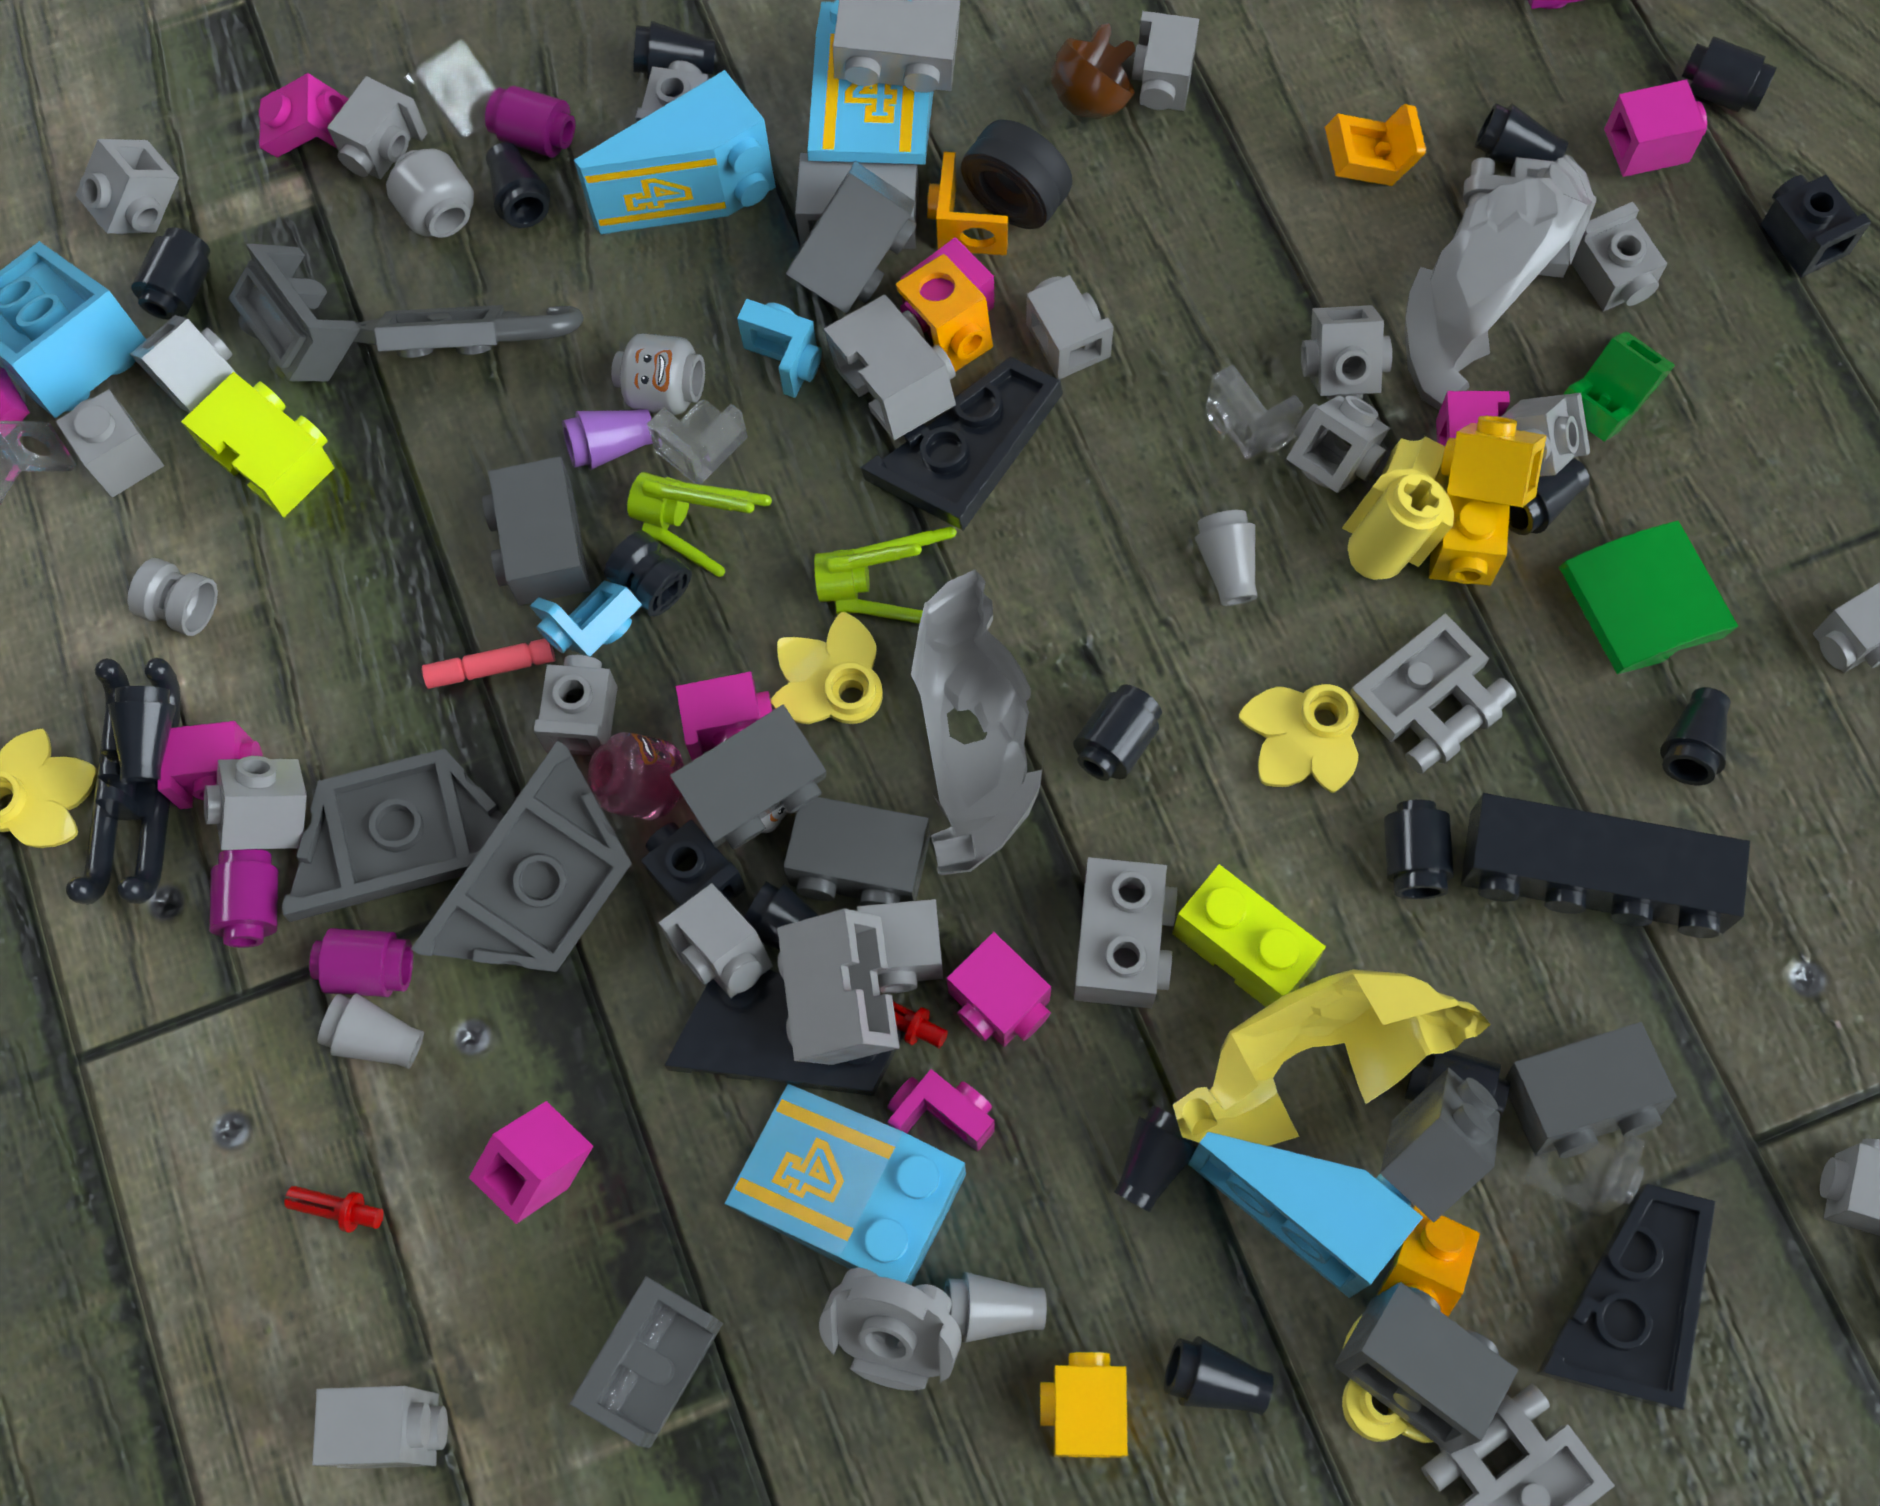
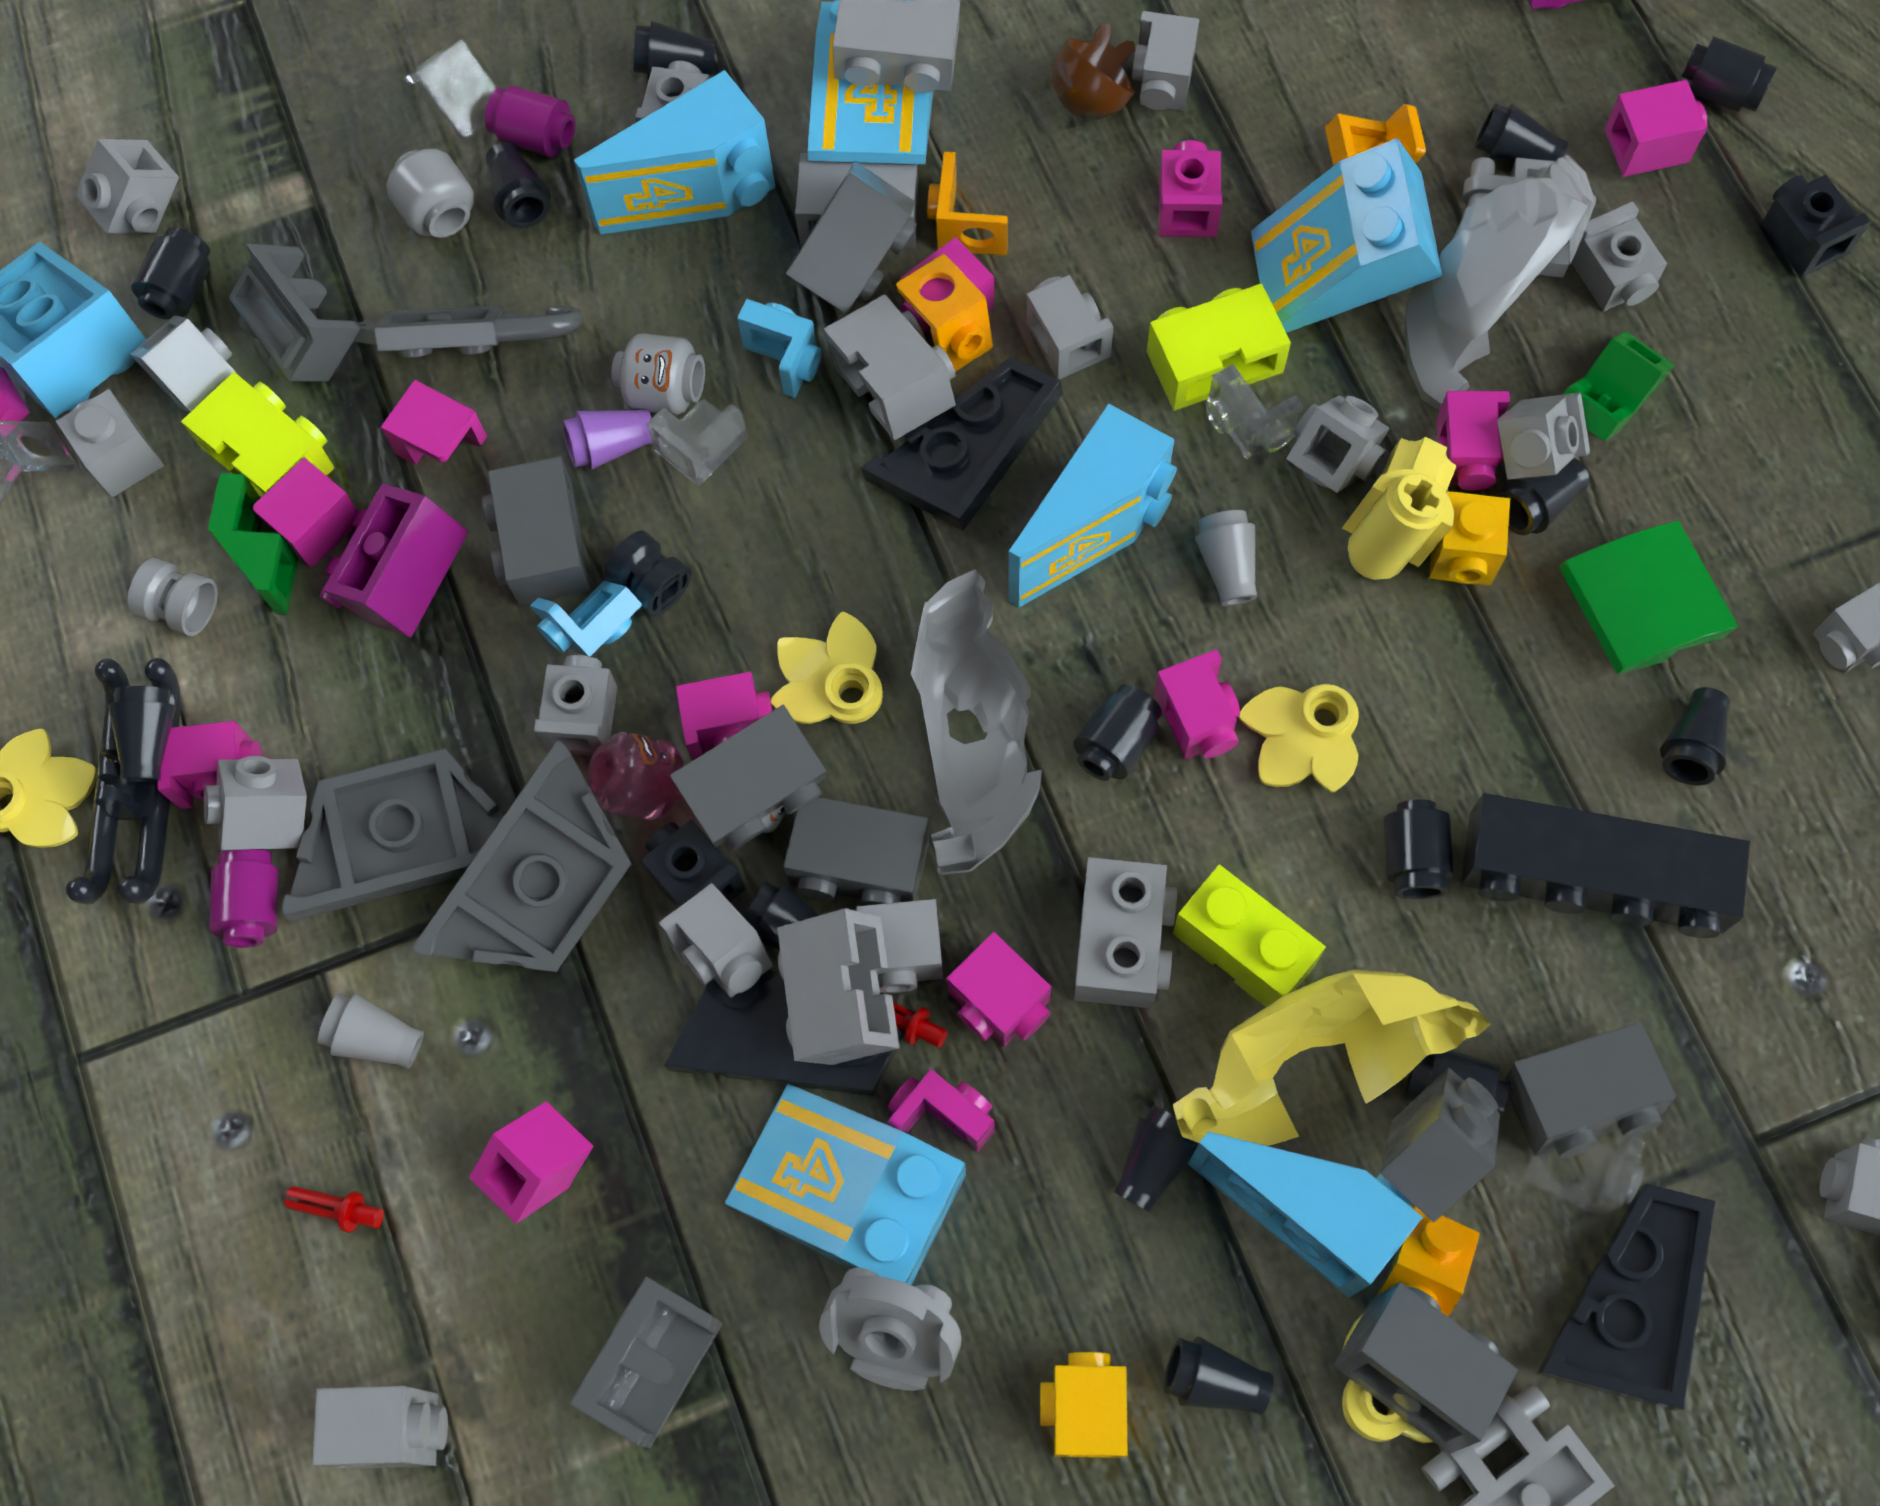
dark pink bracket [259,73,348,157] -> none
magenta brick [309,928,413,997] -> none
light grey brick [327,76,427,180] -> none
coral wheel [422,638,555,689] -> none
lime plant [627,472,772,577] -> none
lime plant [814,526,957,624] -> none
light grey cone [944,1272,1047,1343] -> none
black tyre [961,119,1072,229] -> none
light grey brick [1301,305,1392,400] -> none
light grey plate [1350,613,1516,774] -> none
yellow brick [1441,416,1547,508] -> none
none -> green slope [208,473,299,615]
none -> dark pink panel [253,457,358,568]
none -> magenta brick [318,483,469,638]
none -> dark pink panel [381,380,487,465]
none -> medium azure slope [1008,404,1177,608]
none -> neon yellow brick [1146,283,1291,411]
none -> dark pink brick [1154,649,1240,760]
none -> dark pink brick [1159,140,1222,237]
none -> medium azure slope [1251,138,1443,333]

